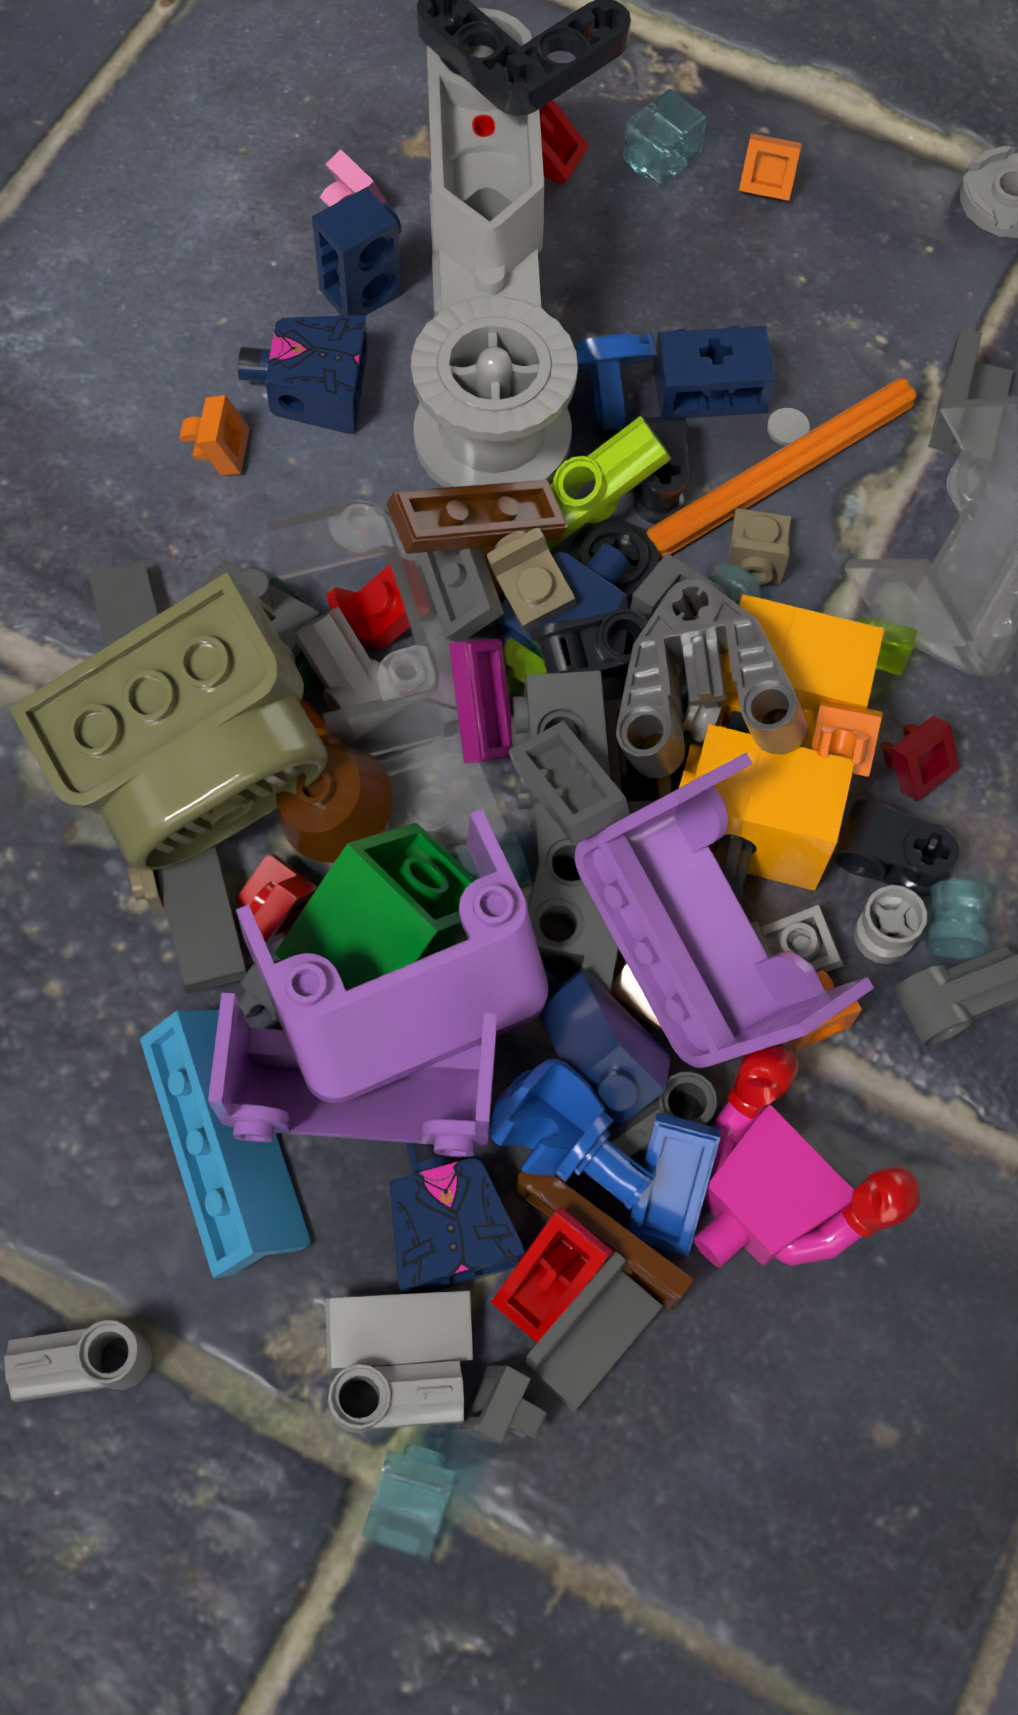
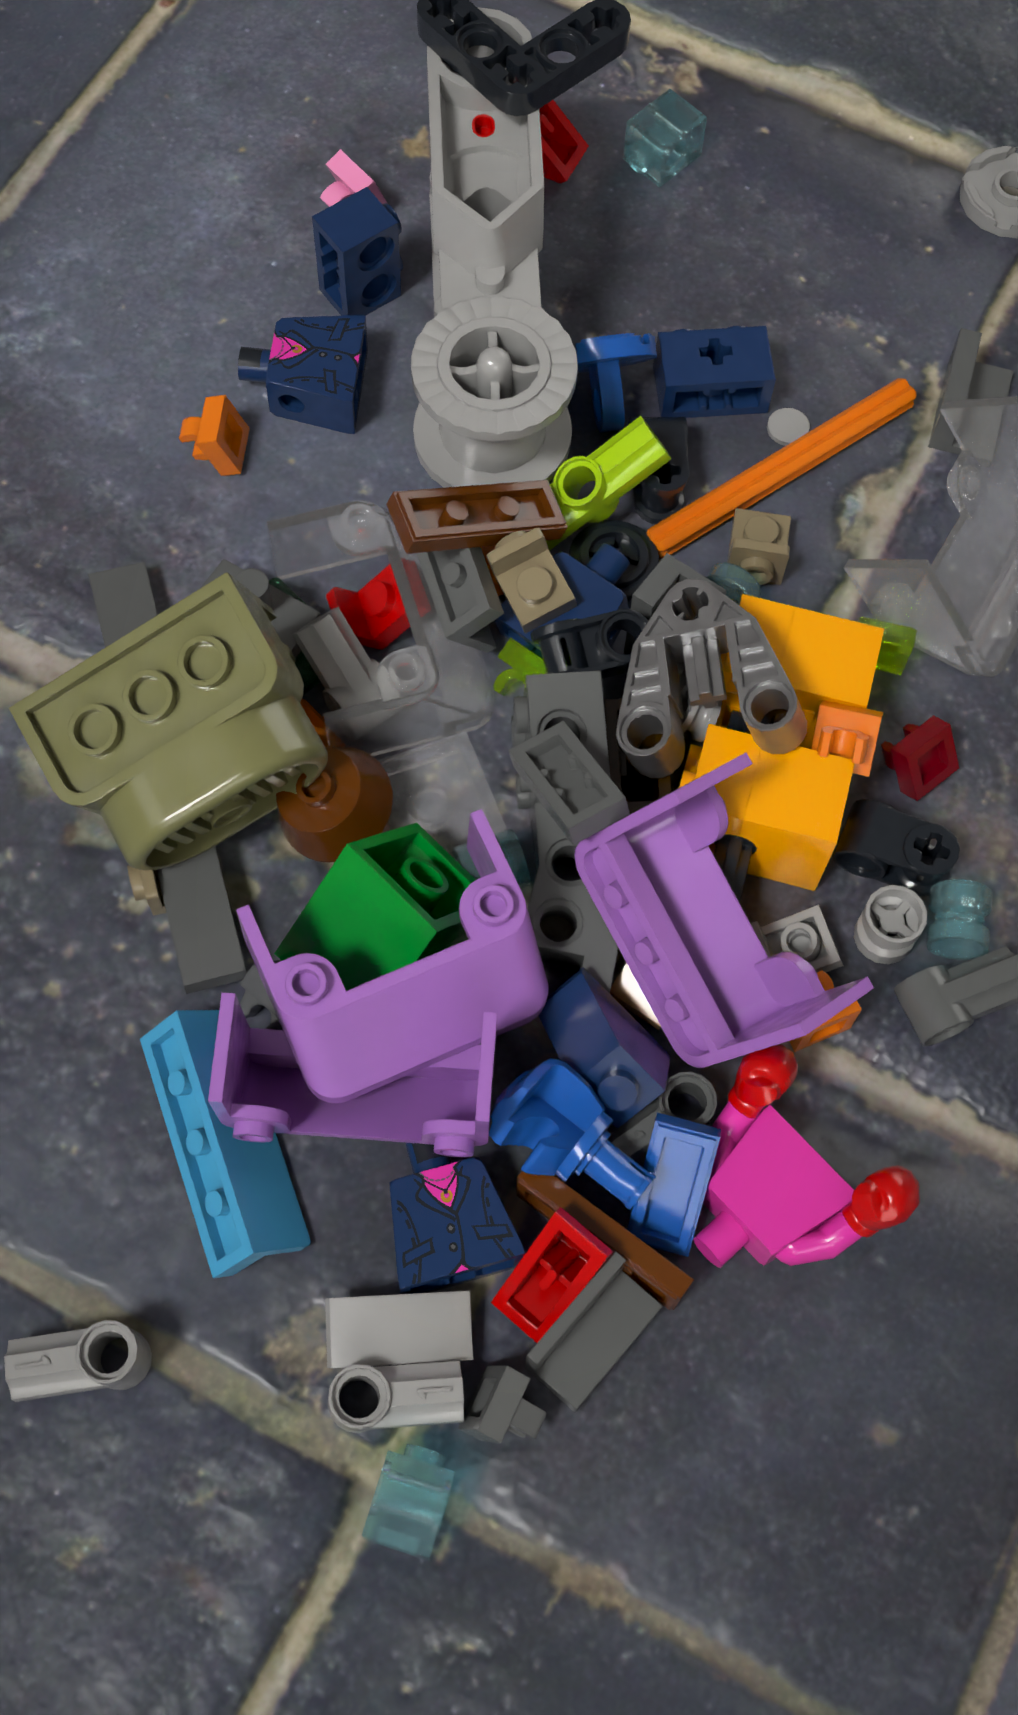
red bracket [236,854,318,946] -> none
magenta tile [449,639,513,764] -> none
orange tile [739,133,802,201] -> none

